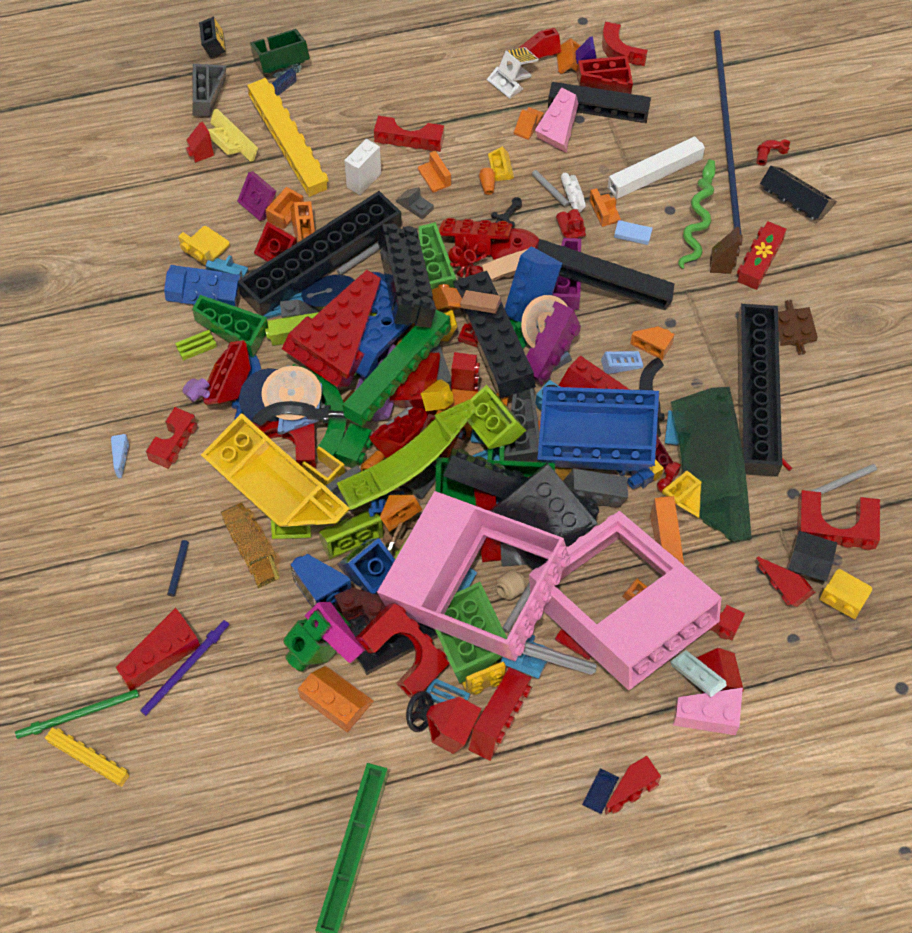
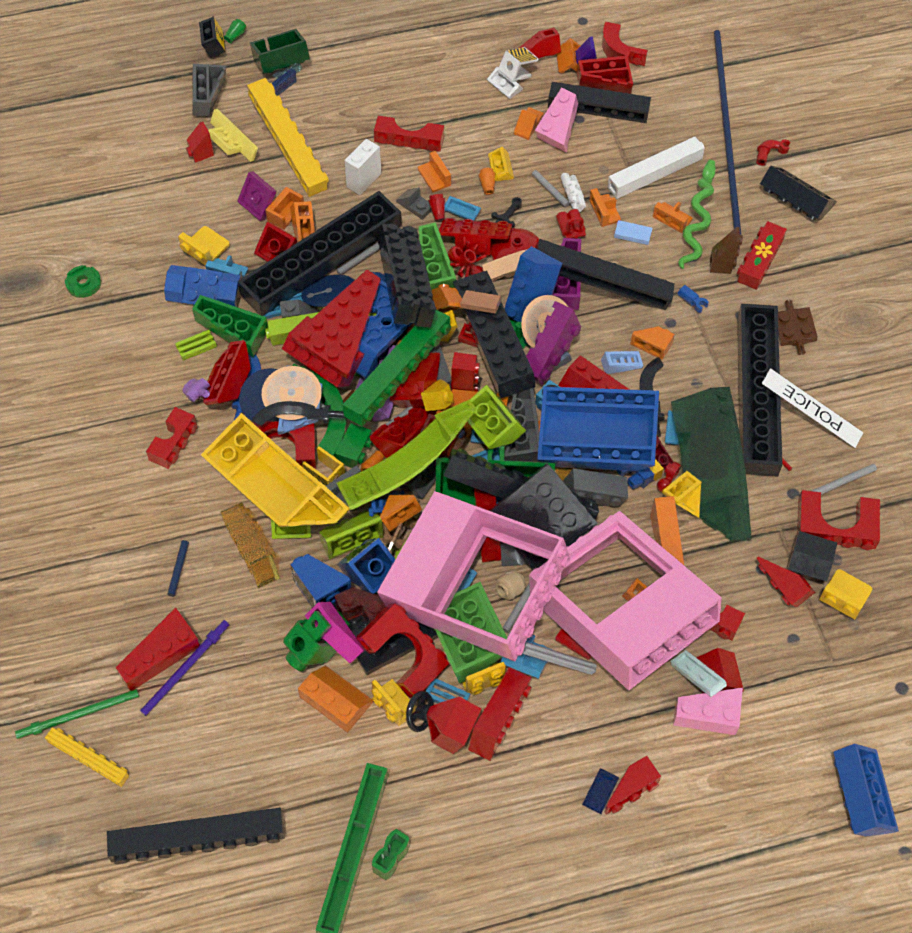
light blue slope [111,434,129,478] -> none
none -> green tile [65,265,102,298]
none -> black brick [107,807,285,864]
none -> green cone [224,19,247,43]
none -> yellow bracket [371,679,416,726]
none -> green brick [372,829,410,881]
none -> red cone [428,194,445,220]
none -> dark azure tile [445,196,481,221]
none -> orange panel [652,202,693,233]
none -> blue bar [678,285,709,313]
none -> white sticker [762,368,863,448]
none -> blue slope [833,744,899,837]

